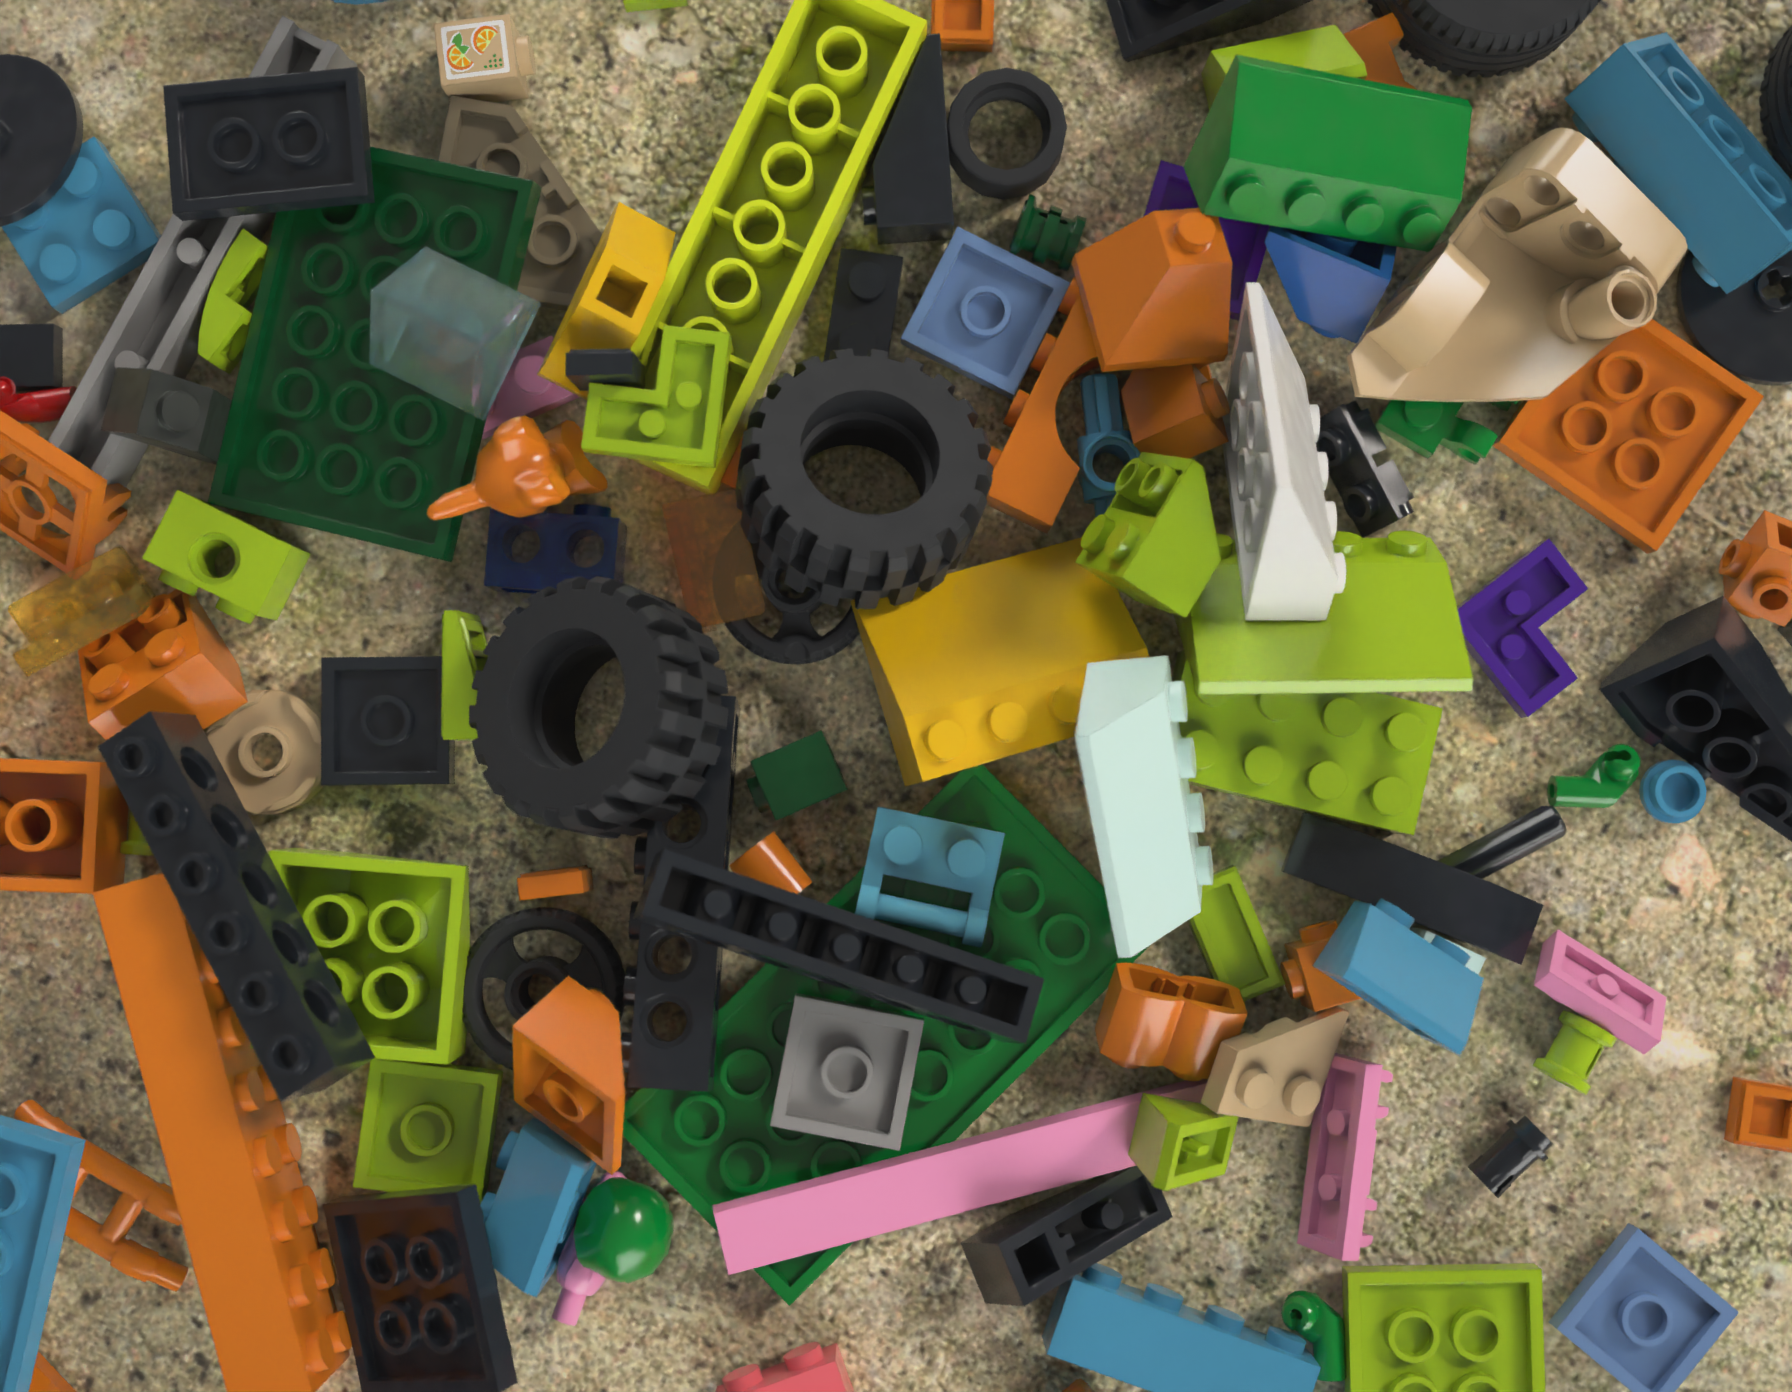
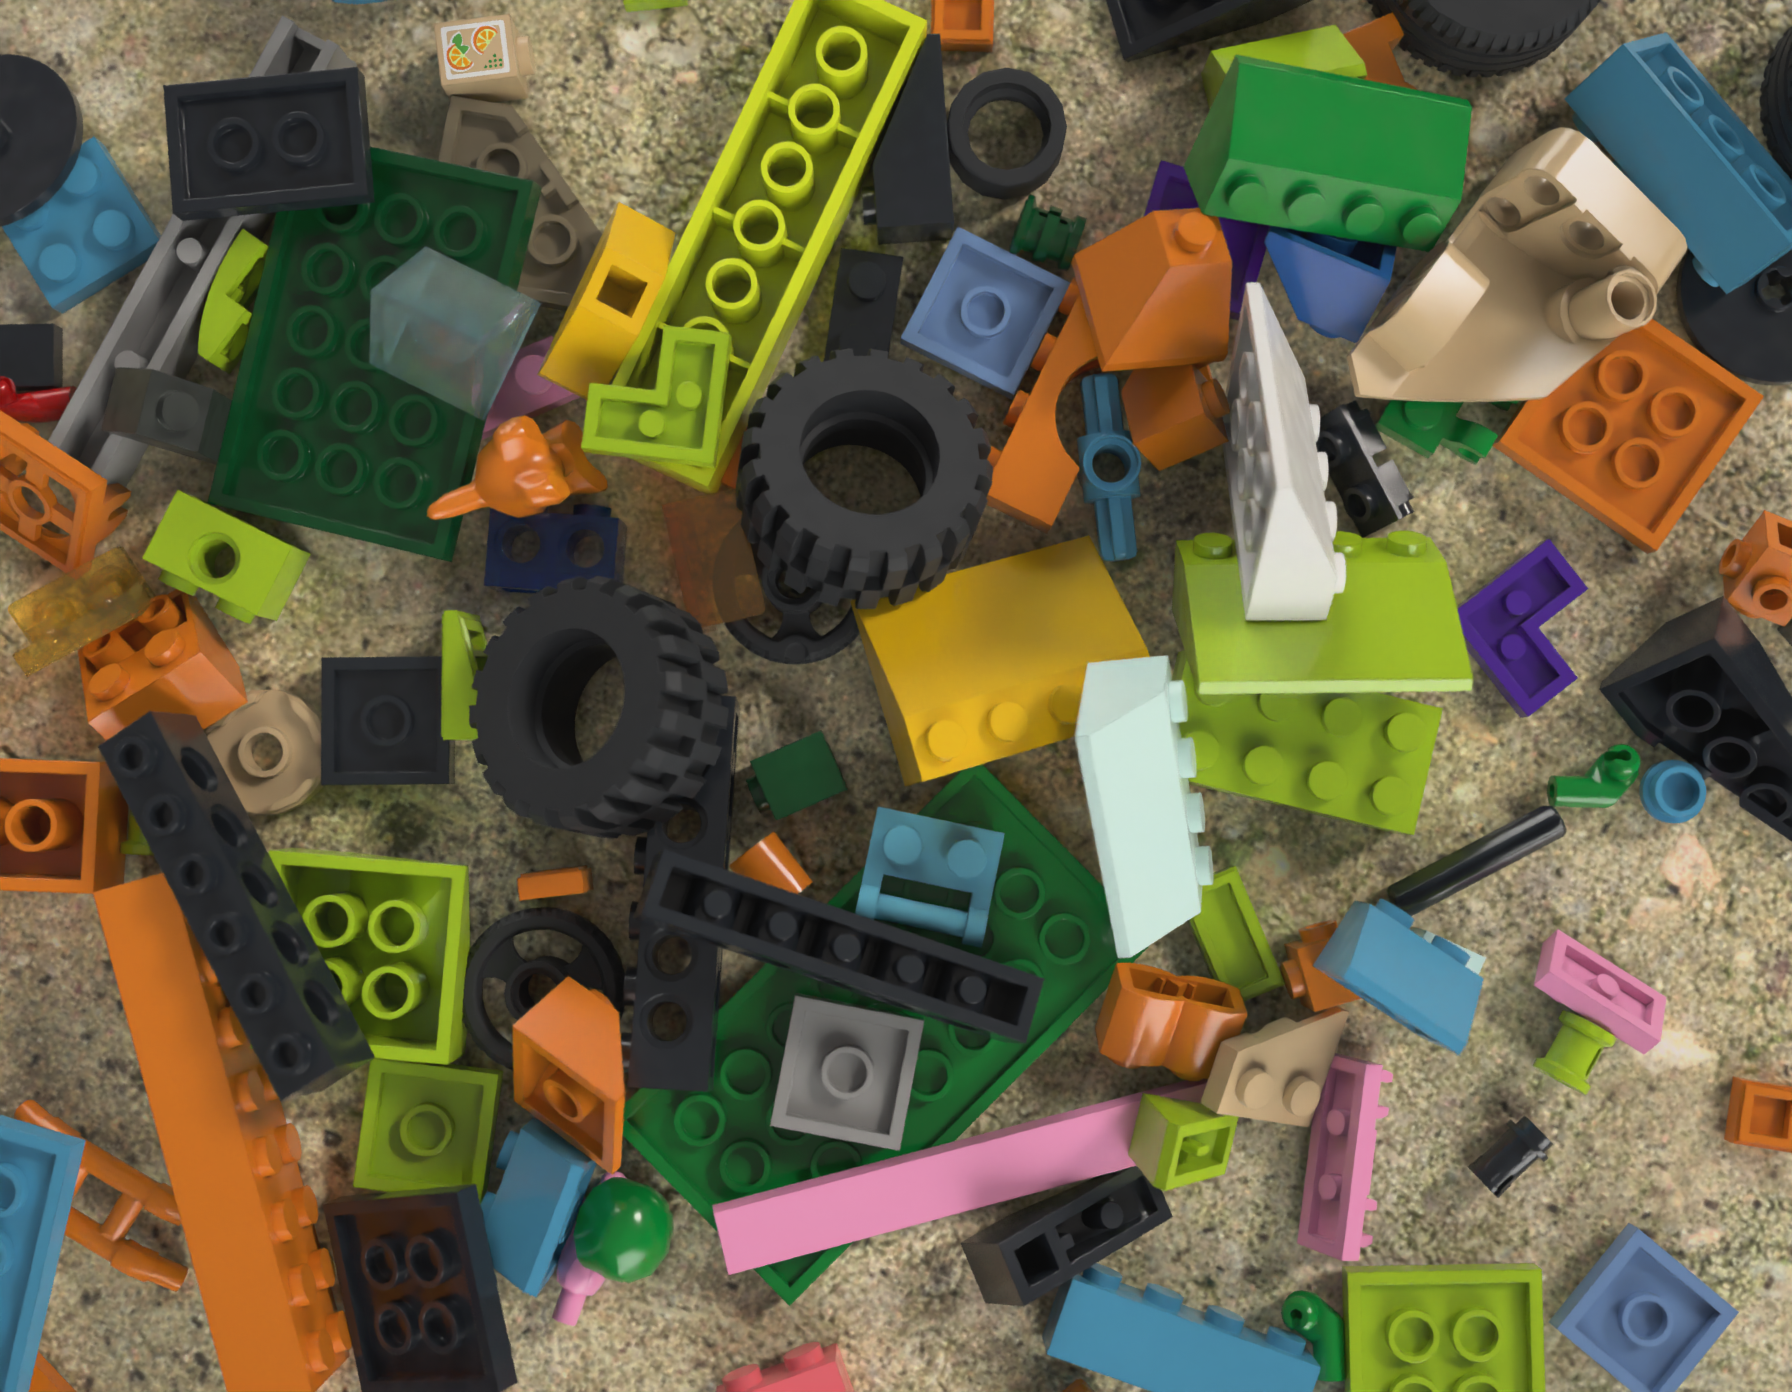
black tile [566,349,645,391] -> none
lime slope [1075,452,1221,618] -> none
black slope [1281,812,1544,964] -> none

